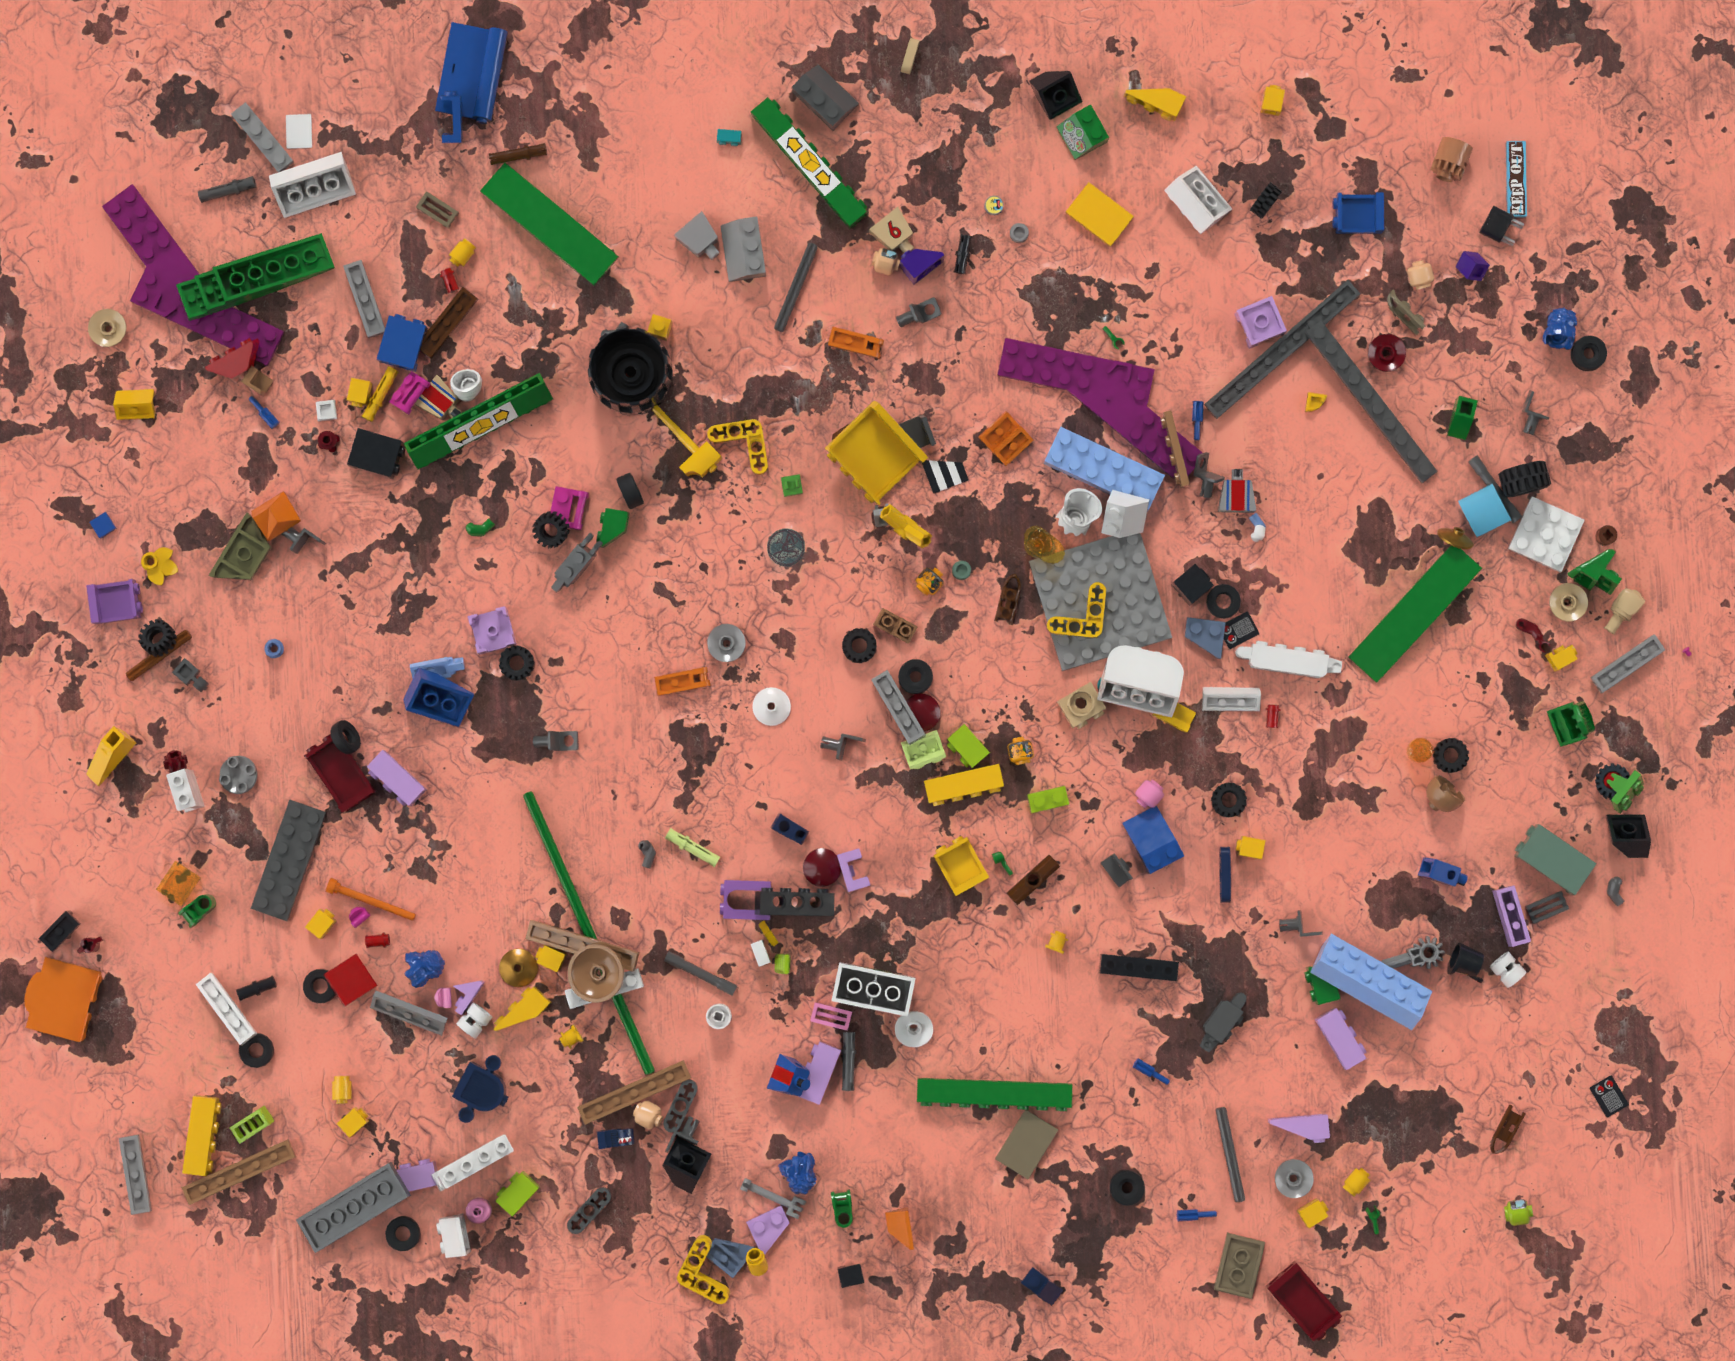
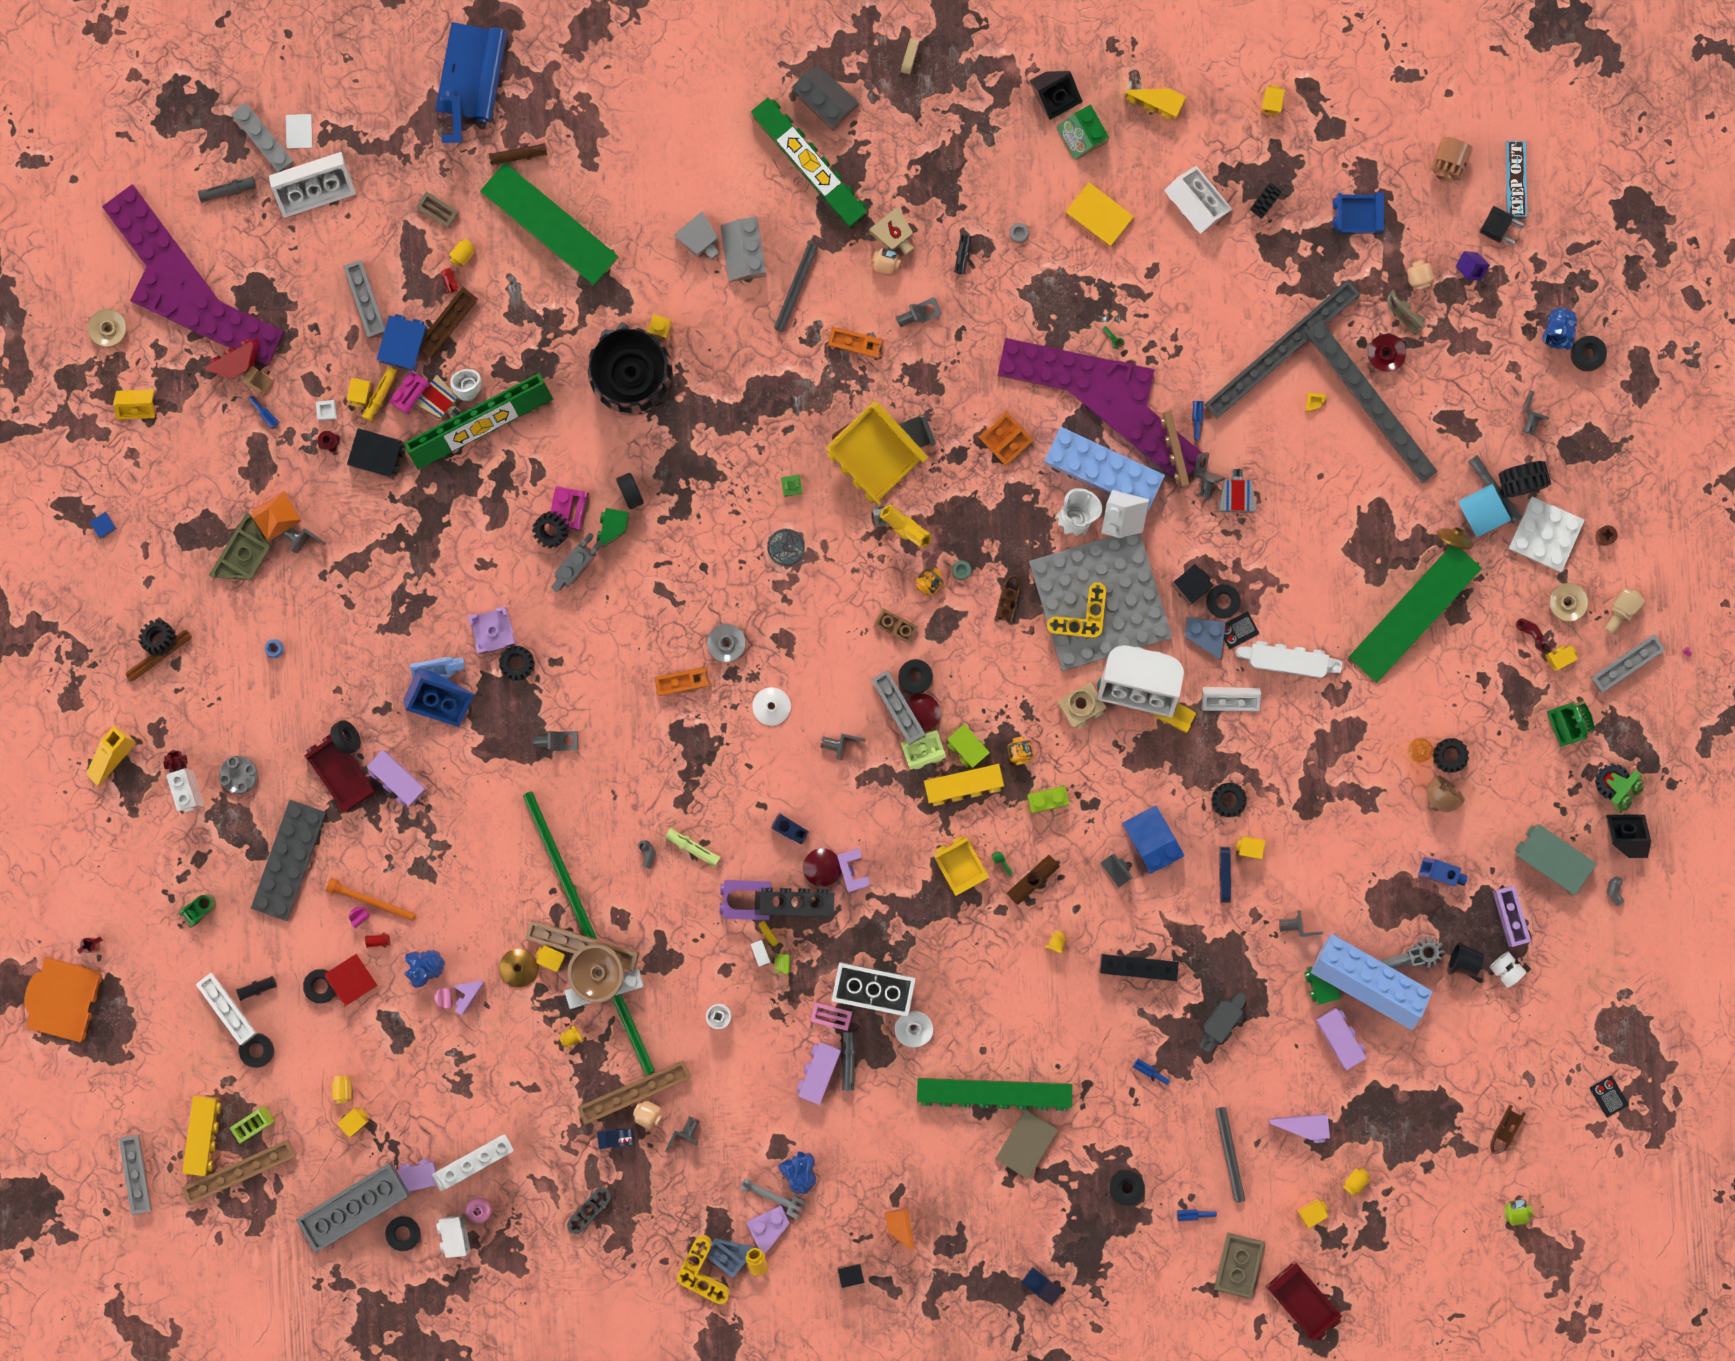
black panel [39,911,81,952] -> none
medium lavender panel [86,579,143,624] -> none
yellow plate [141,547,178,586] -> none
clear yellow piece [156,861,201,907] -> none
dark grey plate [172,658,209,692] -> none
green slope [176,233,335,321] -> none
yellow brick [305,909,337,939] -> none
light grey plate [370,991,448,1036] -> none
dark blue piece [452,1055,509,1123] -> none
white wheel [456,1002,493,1039] -> none
green arm [466,518,495,537] -> none
yellow slope [494,986,551,1031] -> none
lime brick [496,1171,540,1217] -> none
yellow piece [652,405,723,478] -> none
black slope [662,1137,711,1194] -> none
dark grey beam [663,1079,698,1132] -> none
dark grey piece [664,951,737,996] -> none
yellow beam [707,419,768,475] -> none
teal piece [717,129,742,146] -> none
blue torso [767,1054,810,1096] -> none
green piece [831,1189,853,1228] -> none
black tyre [842,628,877,663] -> none
dark purple slope [900,249,944,285] -> none
sticker [921,460,969,494] -> none
tile [984,196,1004,216] -> none
clear yellow piece [1024,526,1065,564] -> none
bright pink head [1135,779,1164,808] -> none
lavender panel [1235,296,1287,349] -> none
arm [1249,513,1266,542] -> none
red pin [1266,704,1281,728] -> none
light grey dish [1275,1159,1314,1198] -> none
green hand [1366,1205,1380,1234] -> none
green slope [1447,396,1478,440] -> none
dark grey tile [1525,891,1569,924] -> none
green piece [1568,549,1622,595] -> none

